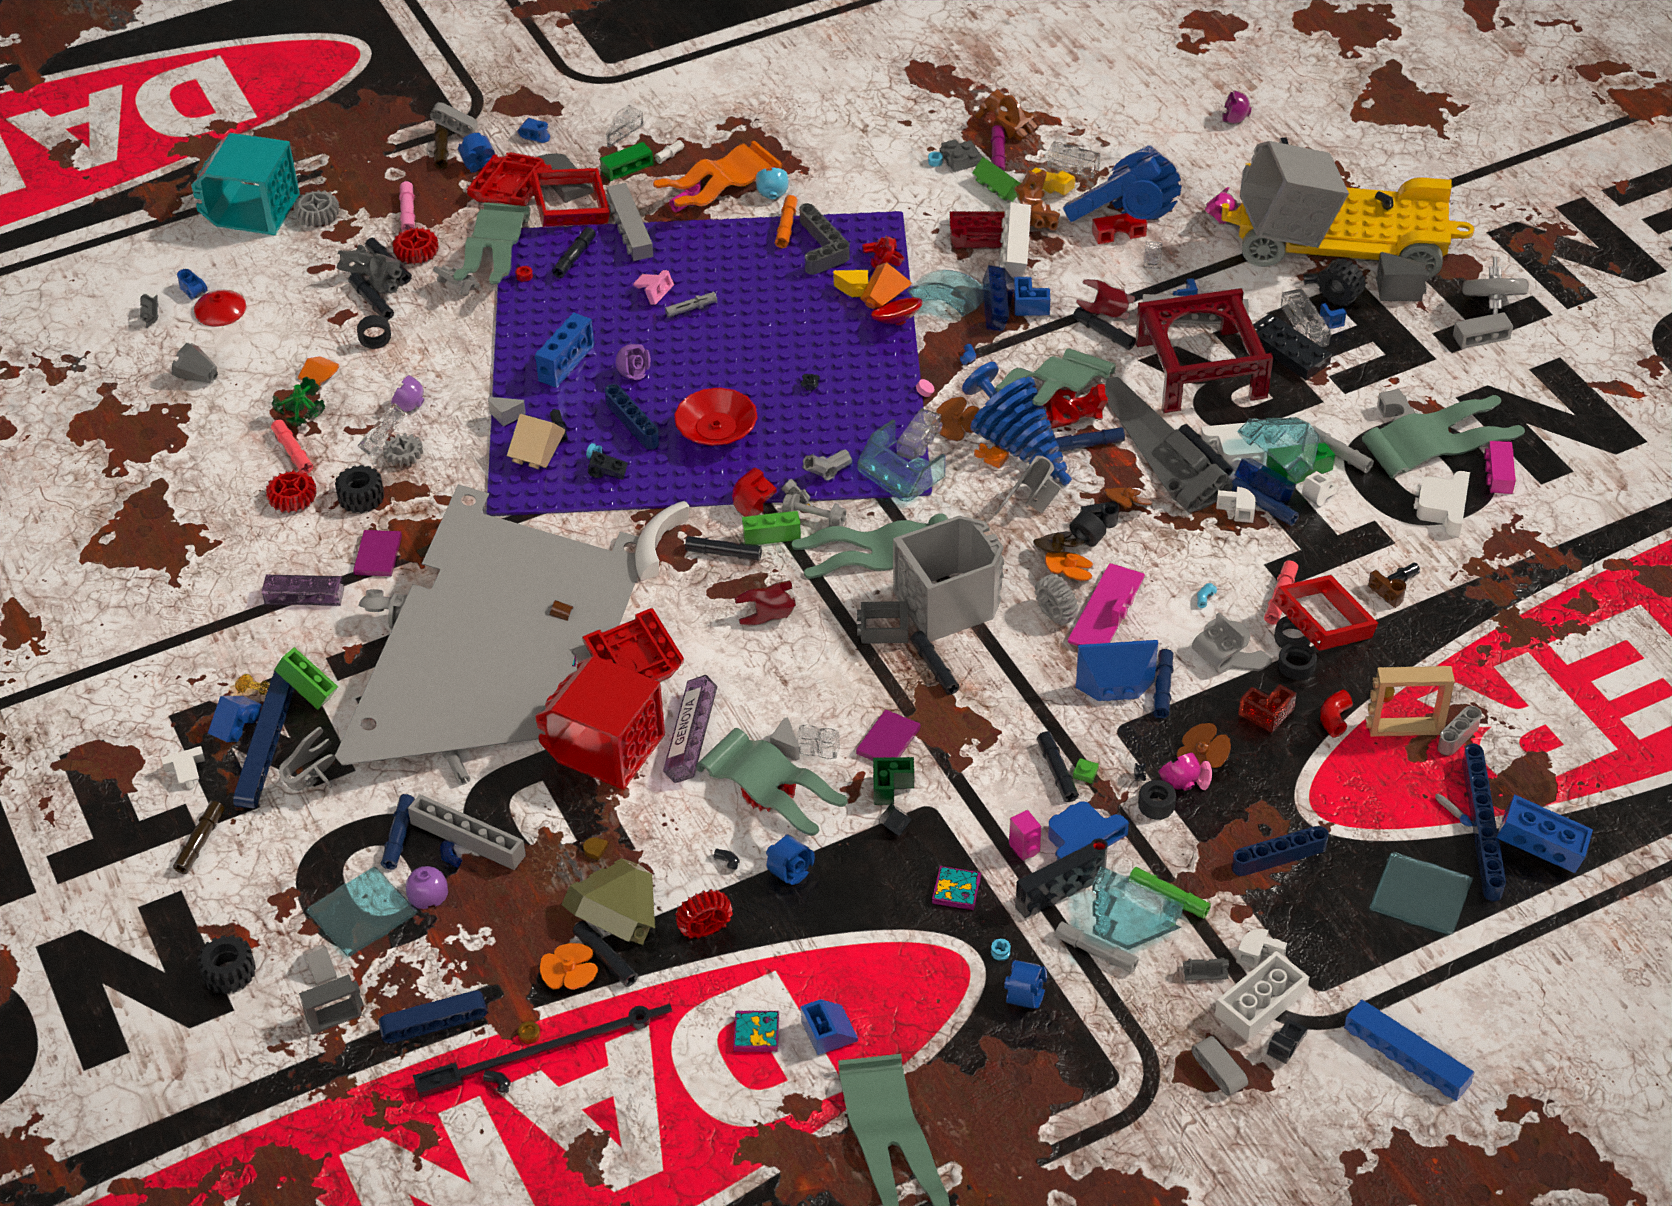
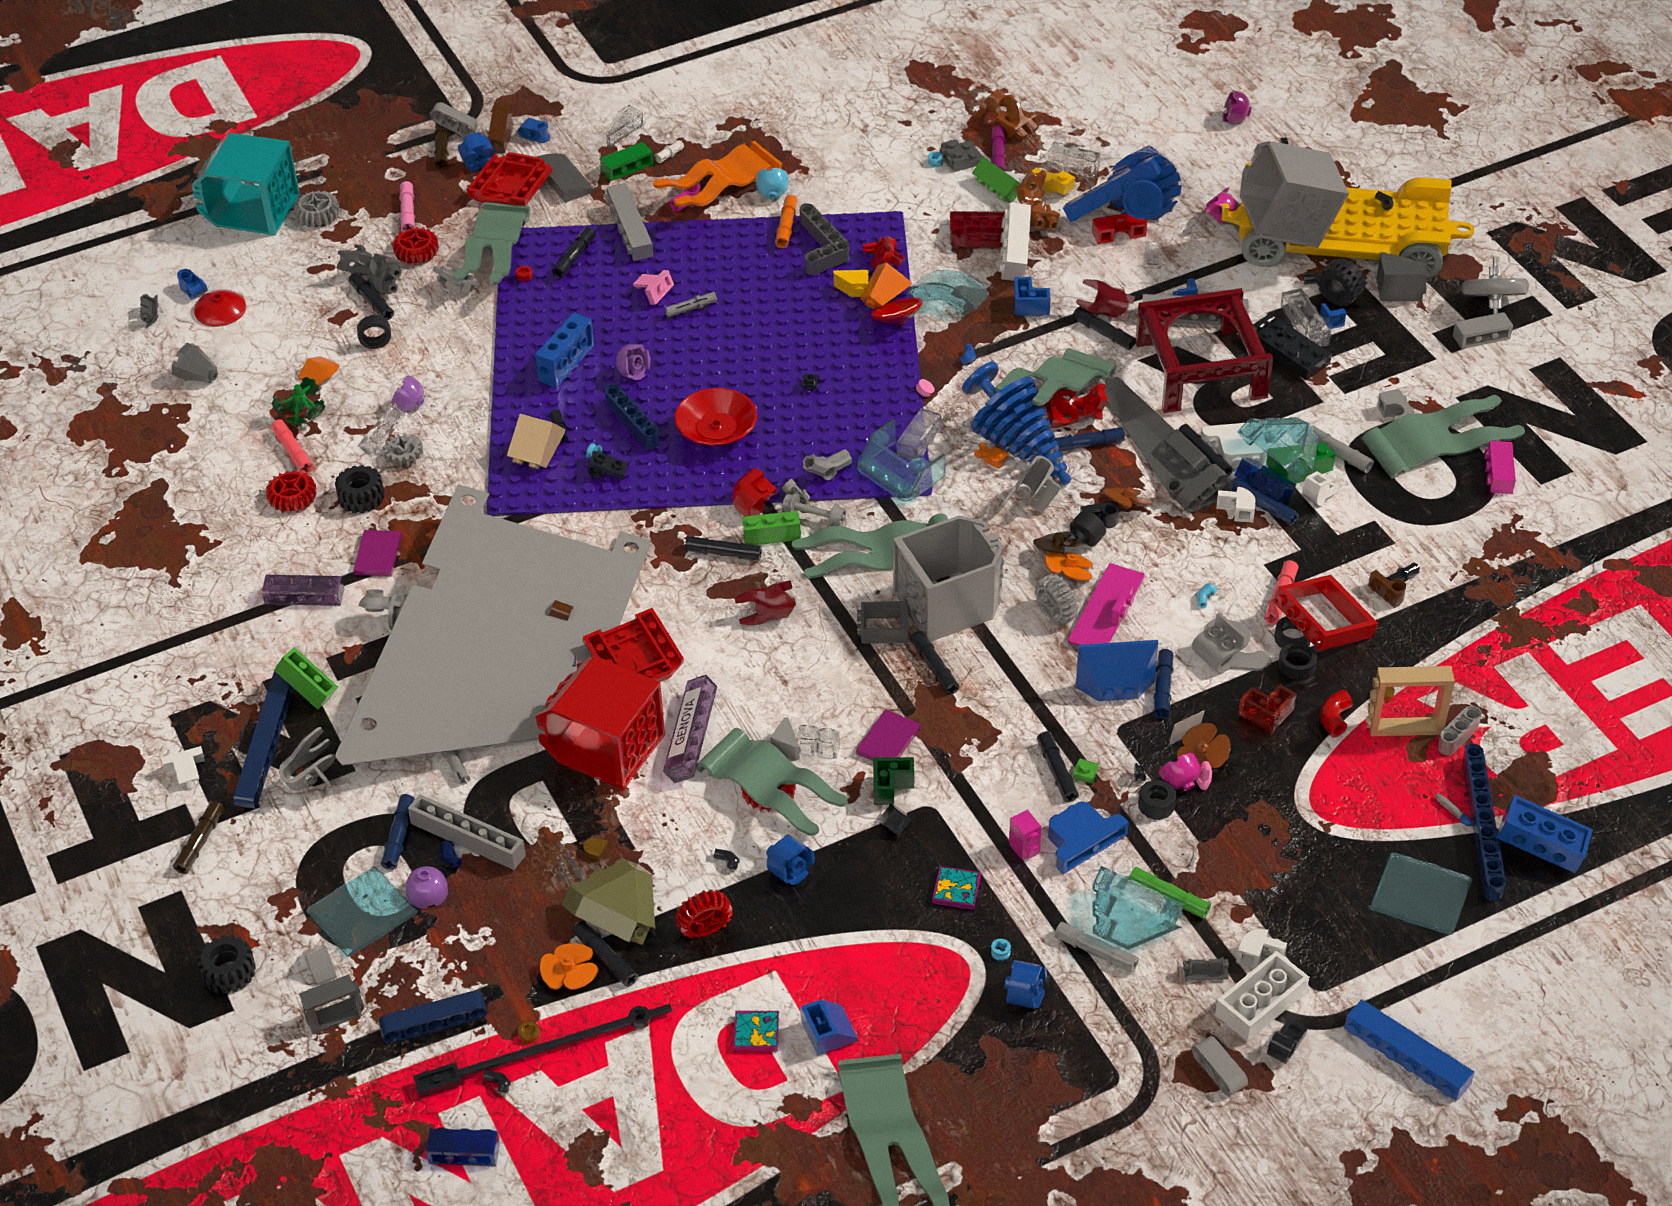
blue brick [208,696,262,742] -> none
clear yellow bar [235,674,270,695] -> none
black piece [365,237,412,284] -> none
light grey slope [488,397,526,426] -> none
red window [531,168,610,227] -> none
white brick [635,501,689,581] -> none
dark orange piece [934,397,979,441] -> none
clear blue wedge [982,265,1014,331] -> none
black hinge [1015,838,1108,918] -> none
dark blue beam [1231,826,1329,876] -> none
white brick [1414,471,1470,537] -> none
none -> clear blue brick [426,1127,500,1167]
none -> reddish brown slope [488,102,514,153]
none -> white sticker [1169,710,1205,745]

